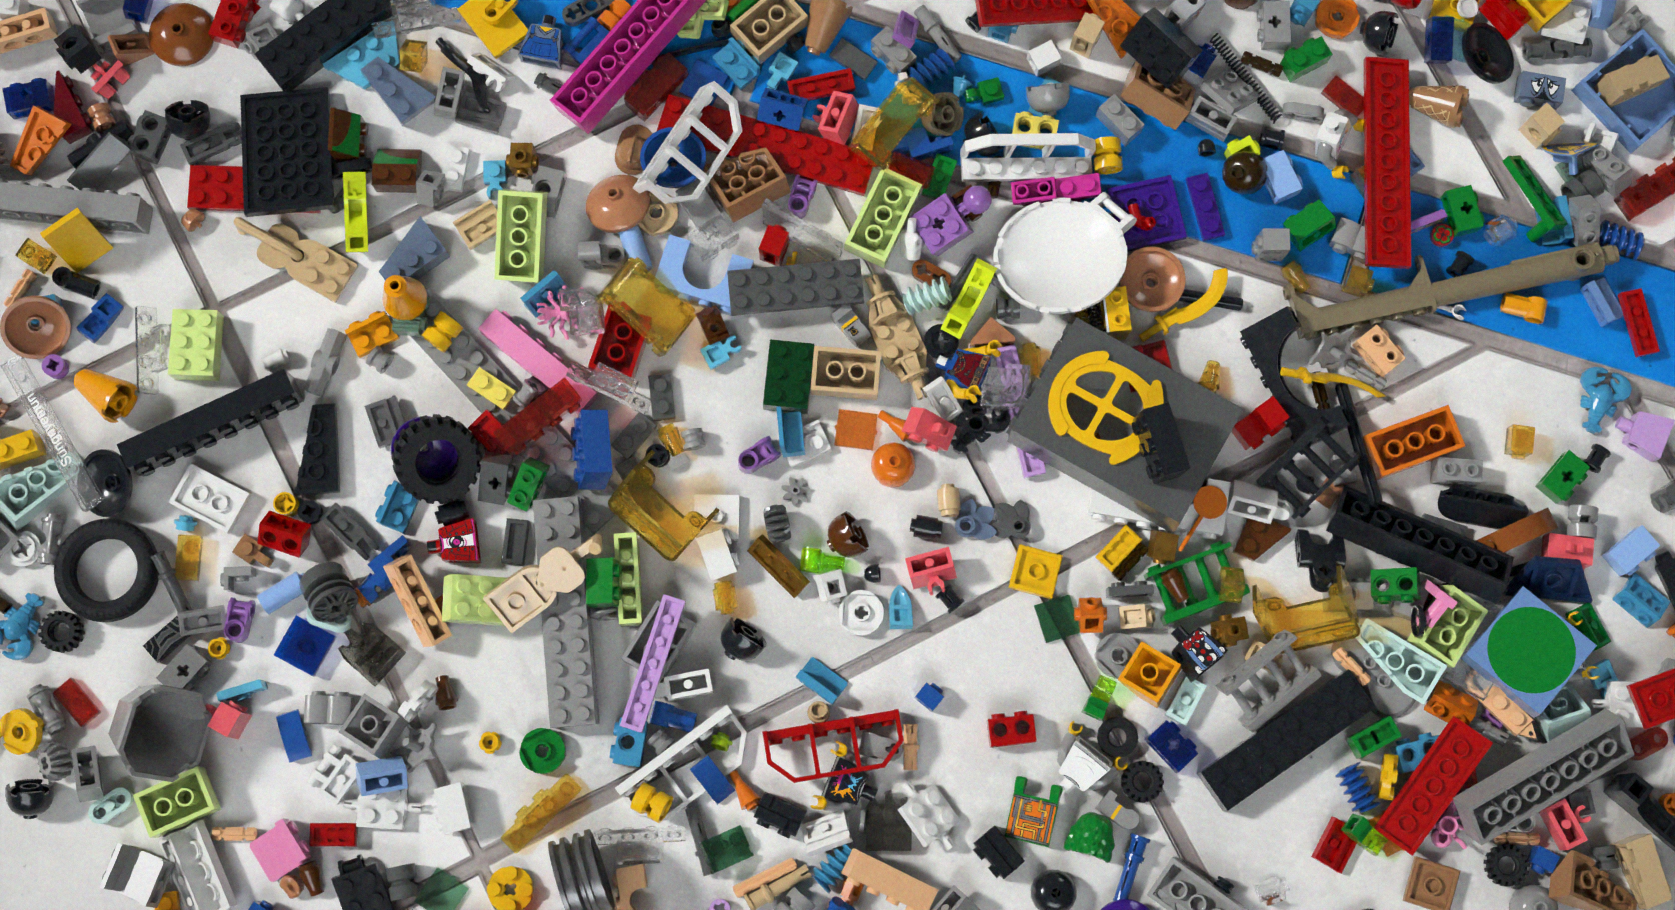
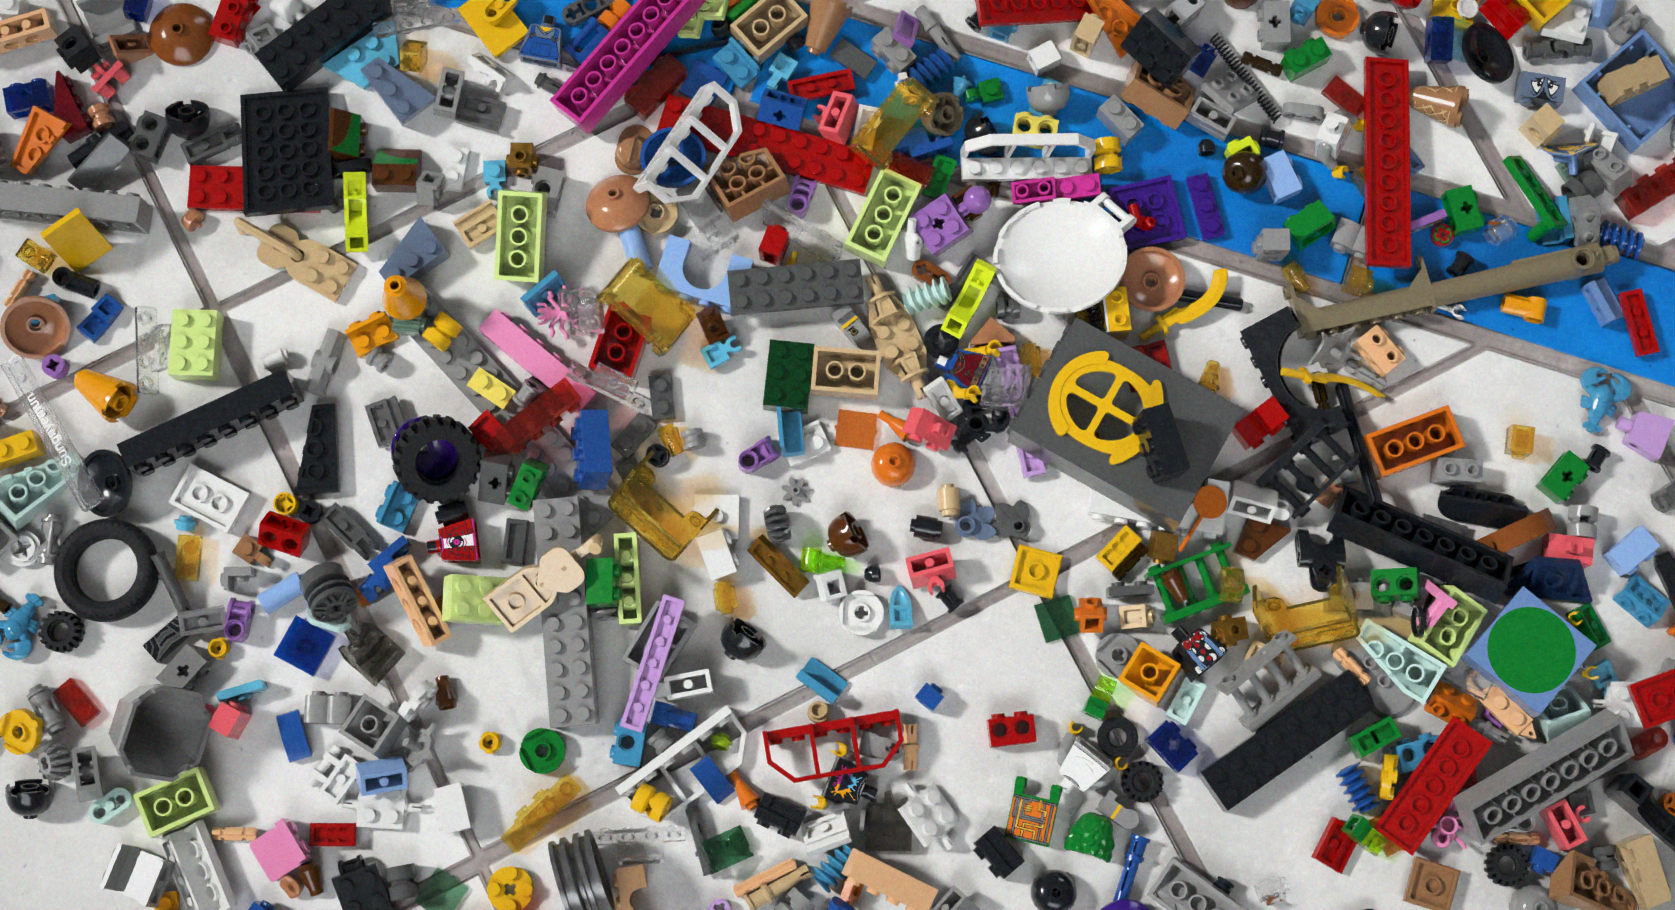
black piece [435,37,490,113] -> none
light grey piece [578,241,627,270] -> none

